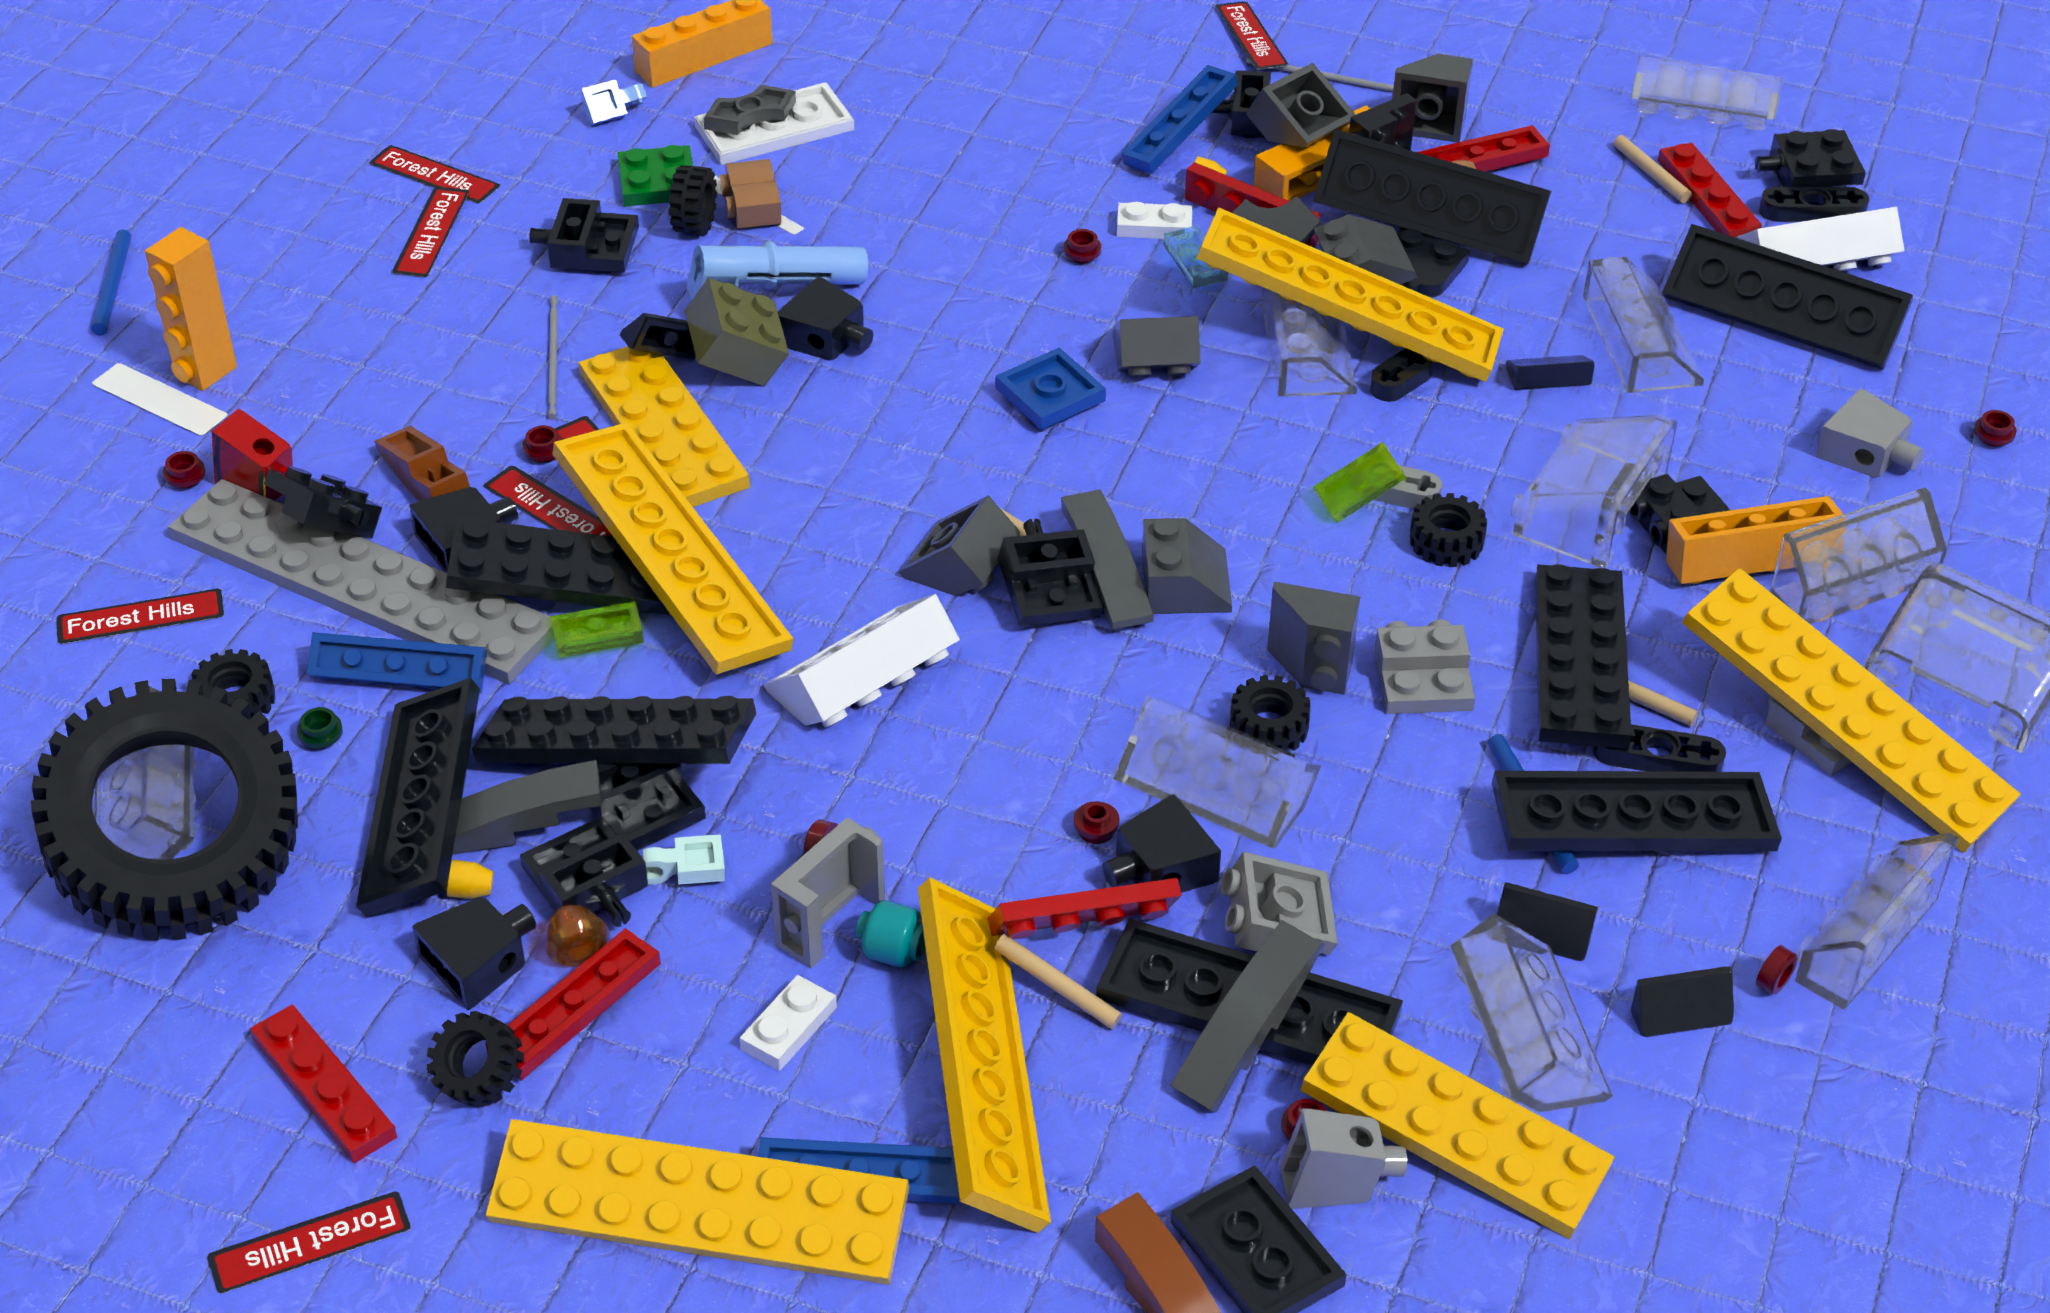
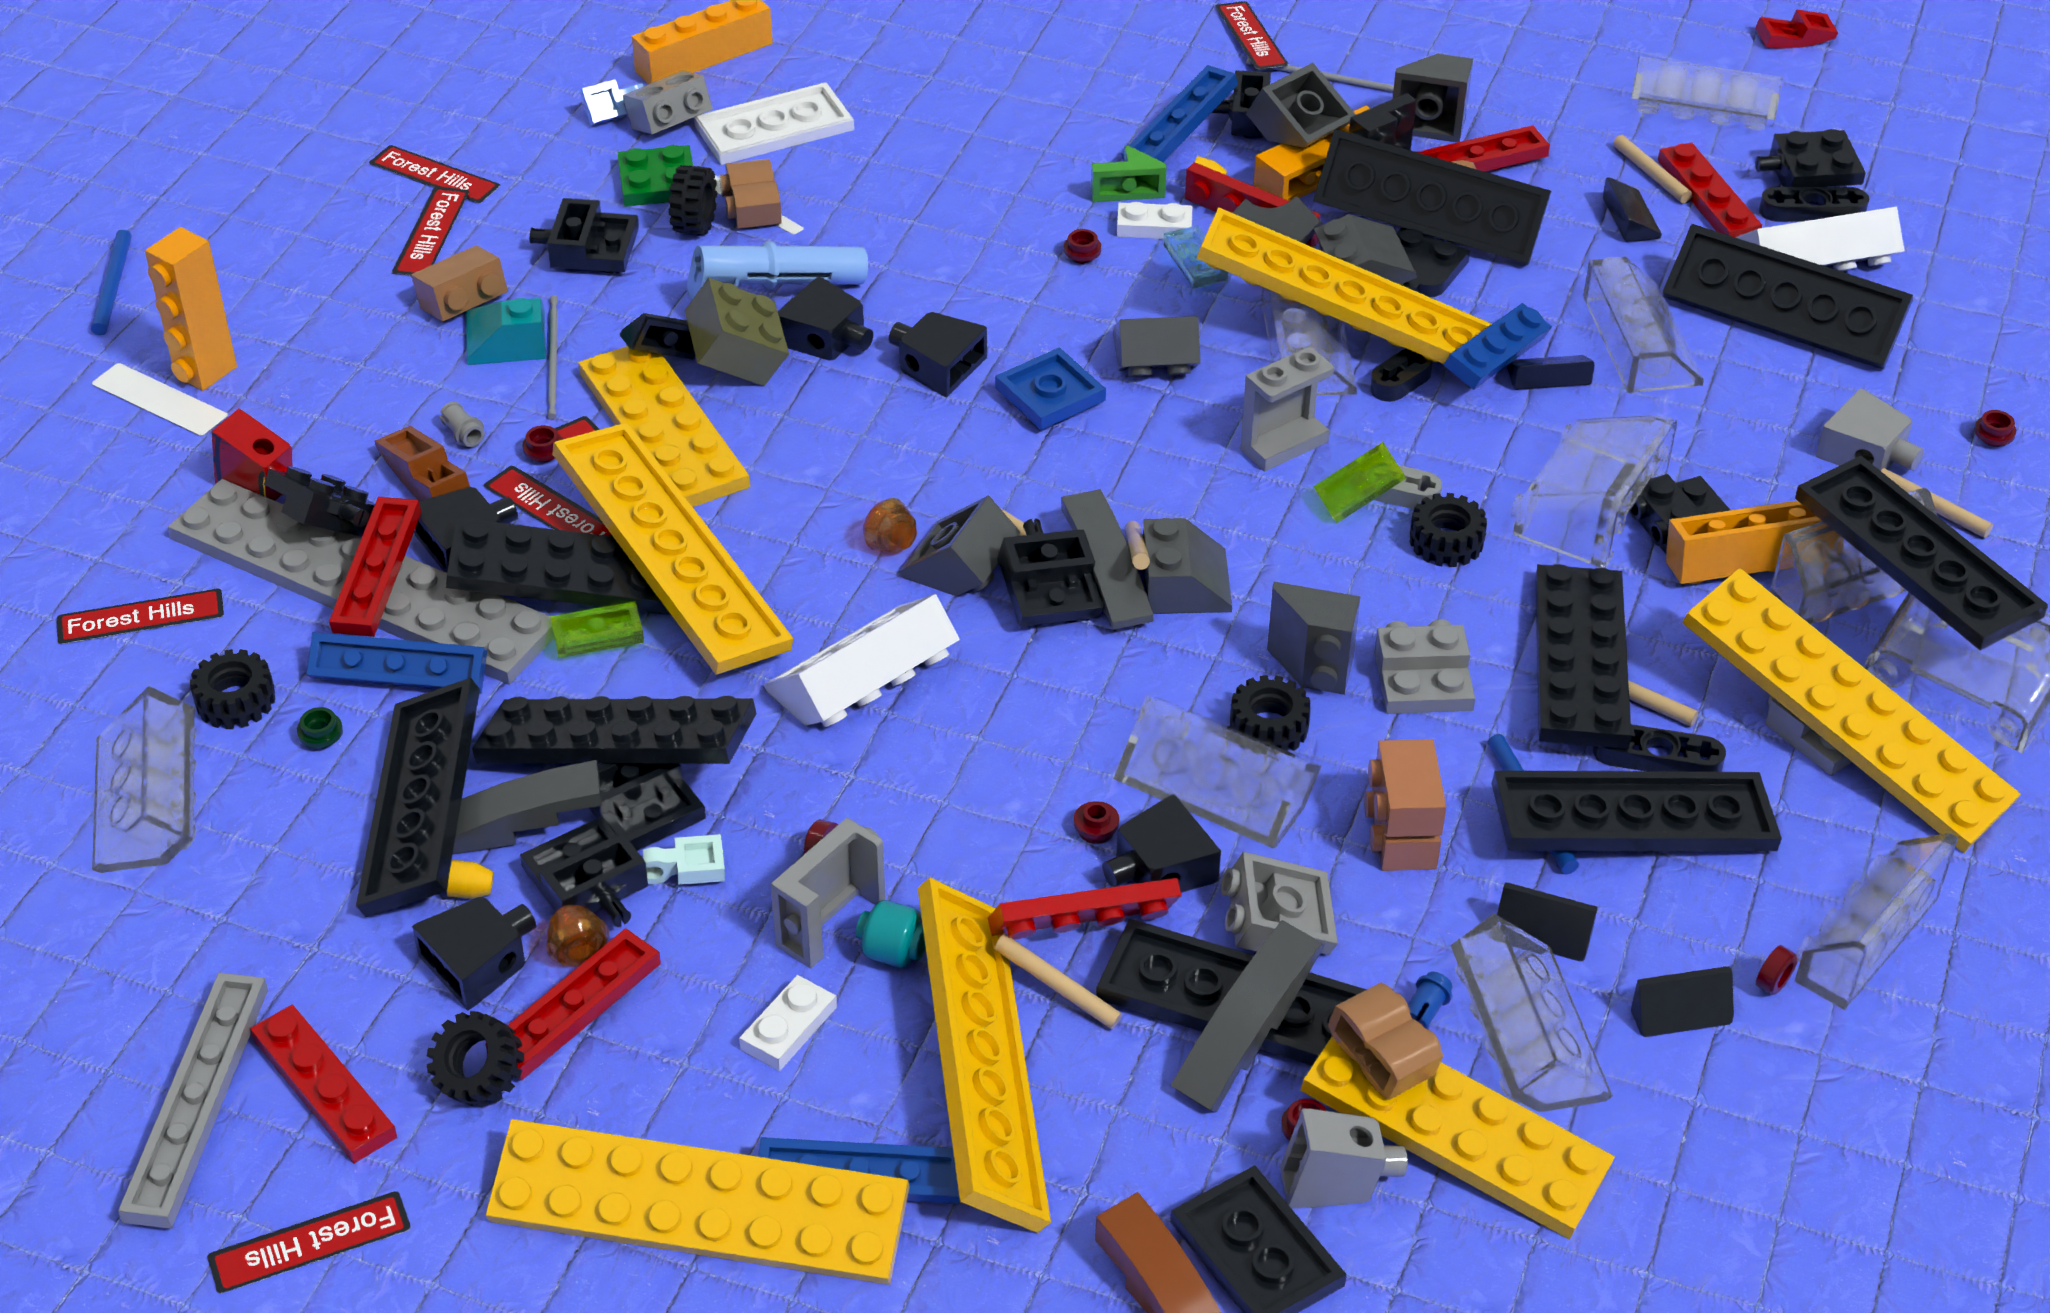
black tyre [31,679,298,940] -> none
dark red plate [163,451,206,488] -> none
dark grey tile [704,85,796,135] -> none
none -> light grey plate [118,972,268,1229]
none -> red plate [329,497,422,637]
none -> medium nougat brick [411,245,508,322]
none -> light grey pin [439,402,485,447]
none -> teal slope [466,298,546,365]
none -> light grey brick [622,71,713,134]
none -> clear orange cone [863,498,917,553]
none -> black torso [889,312,987,398]
none -> bright green slope [1091,146,1167,202]
none -> tan bar [1124,521,1150,570]
none -> light grey panel [1240,346,1334,472]
none -> medium nougat brick [1328,982,1444,1100]
none -> nougat piece [1364,739,1446,871]
none -> blue pin [1408,971,1452,1029]
none -> blue plate [1444,303,1552,390]
none -> black slope [1603,177,1662,242]
none -> red slope [1755,9,1838,48]
none -> black plate [1795,456,2048,651]
none -> tan bar [1881,468,1993,538]

